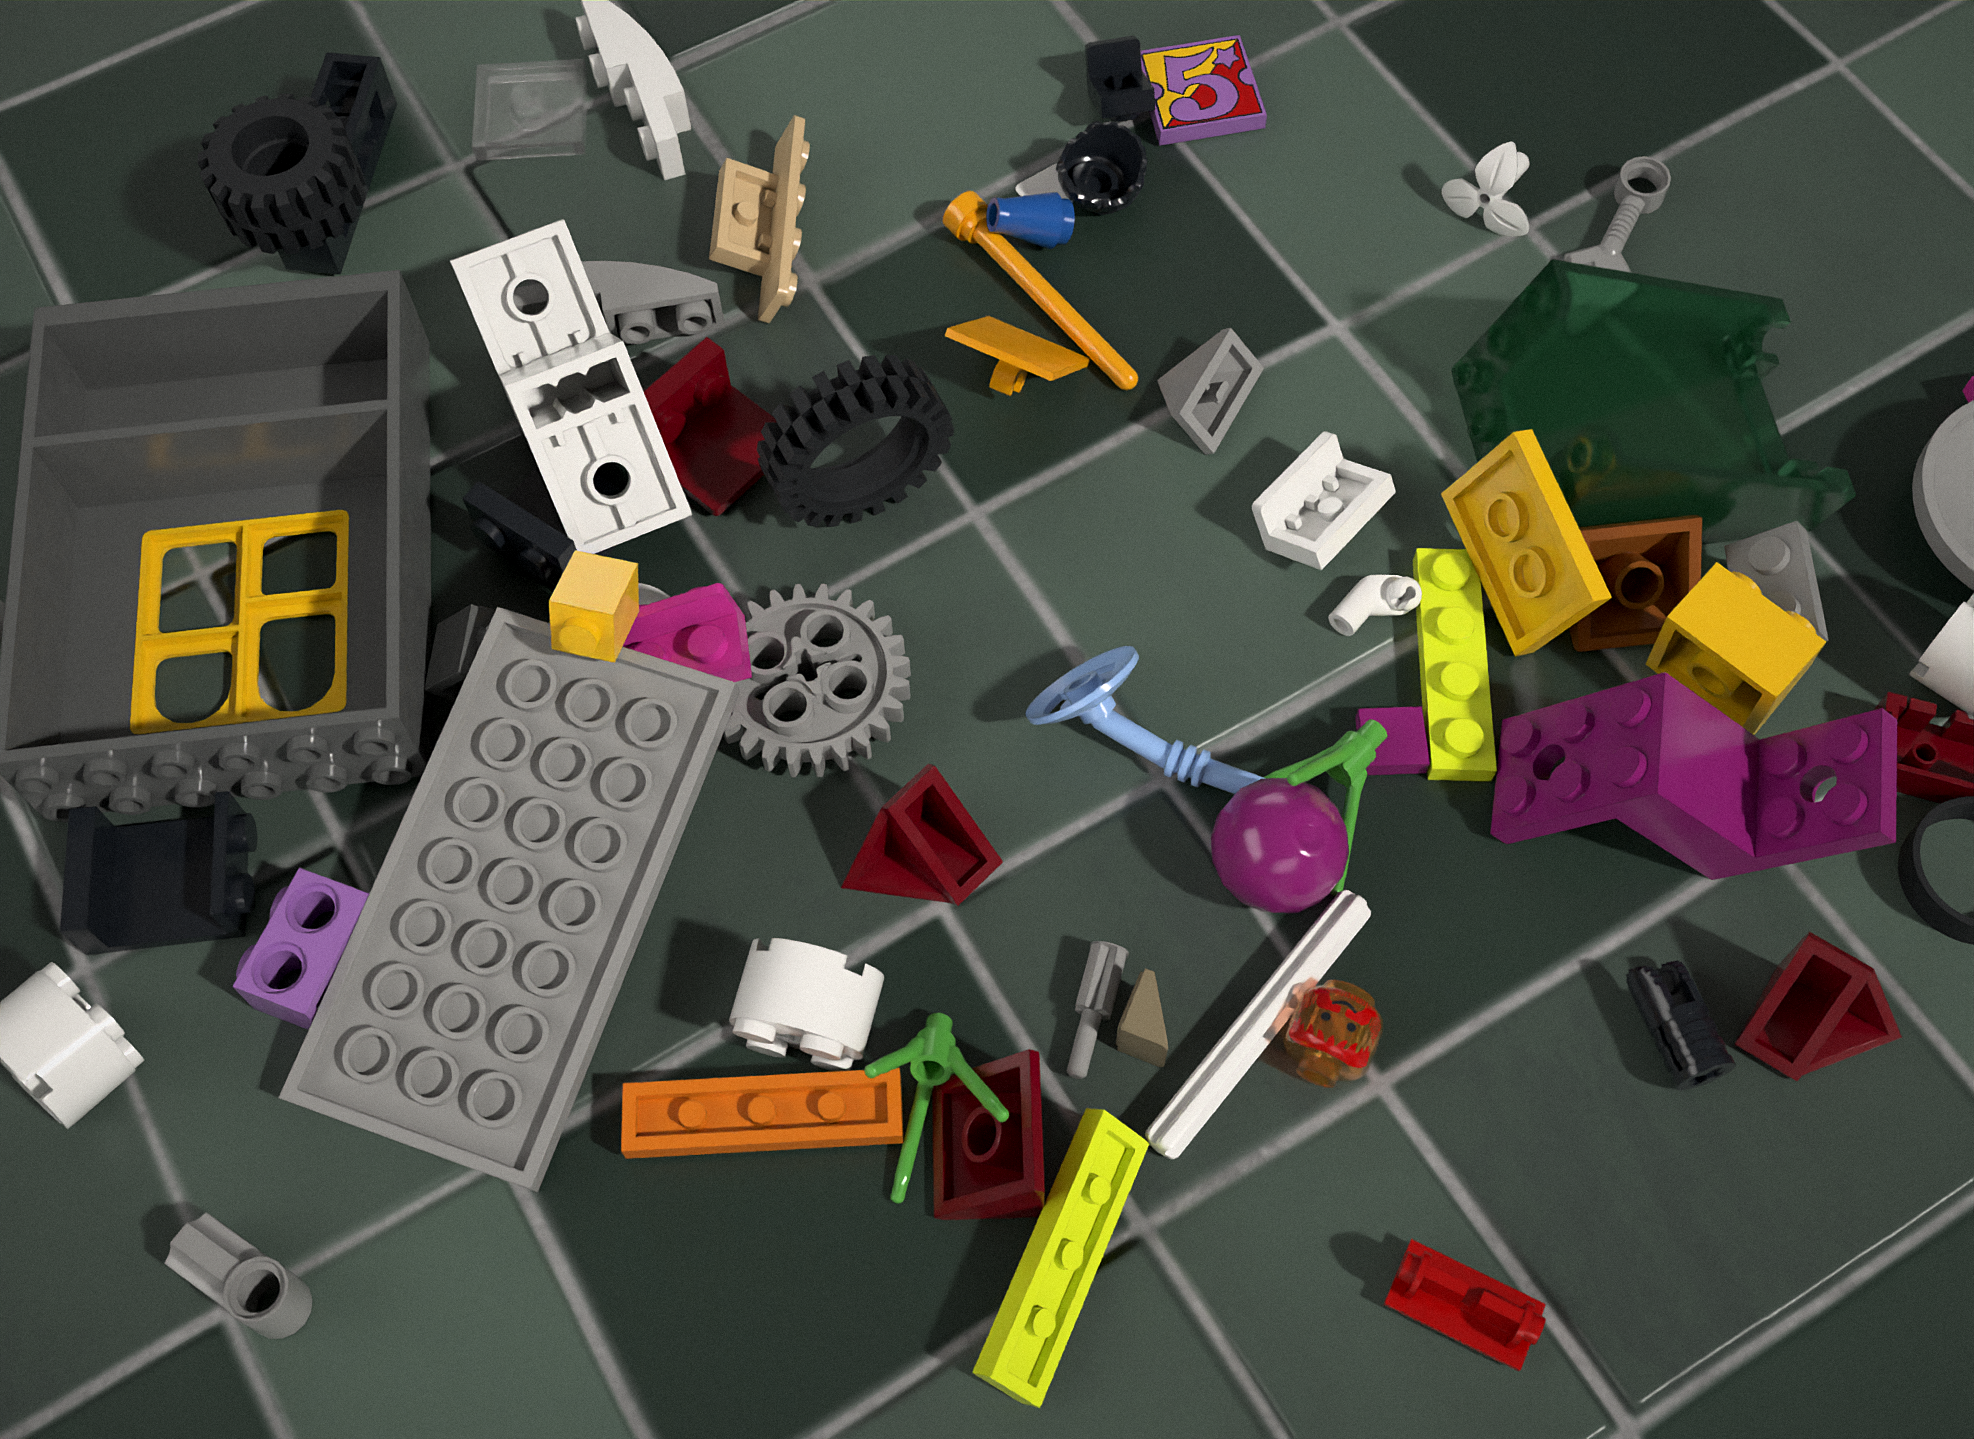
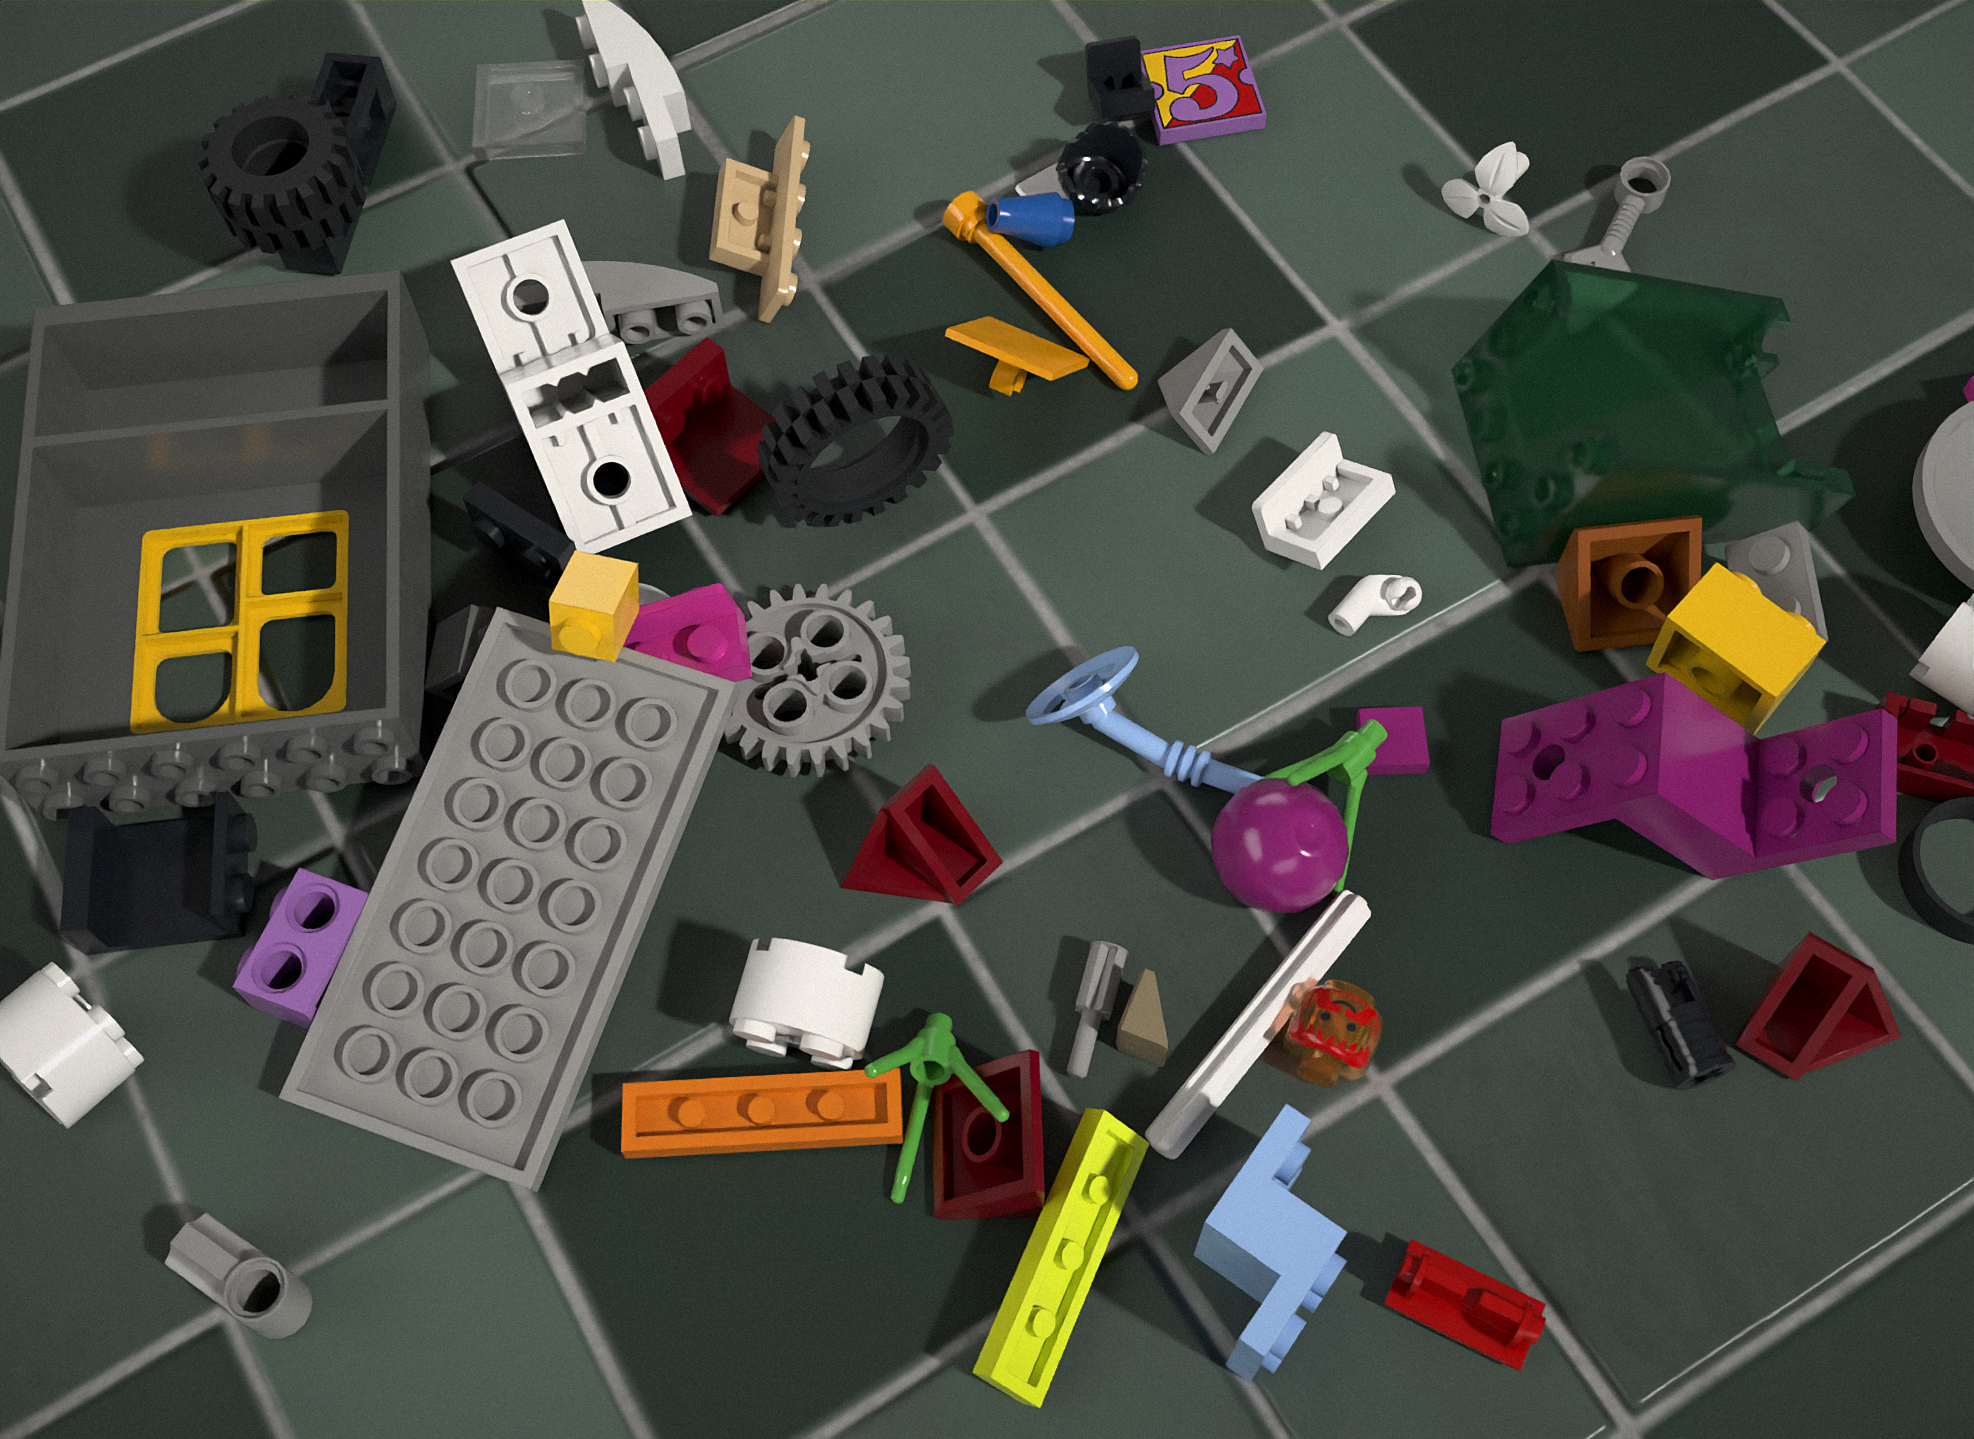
neon yellow plate [1412,548,1497,781] -> none
yellow plate [1441,429,1612,657] -> none
none -> light blue bracket [1194,1103,1347,1383]

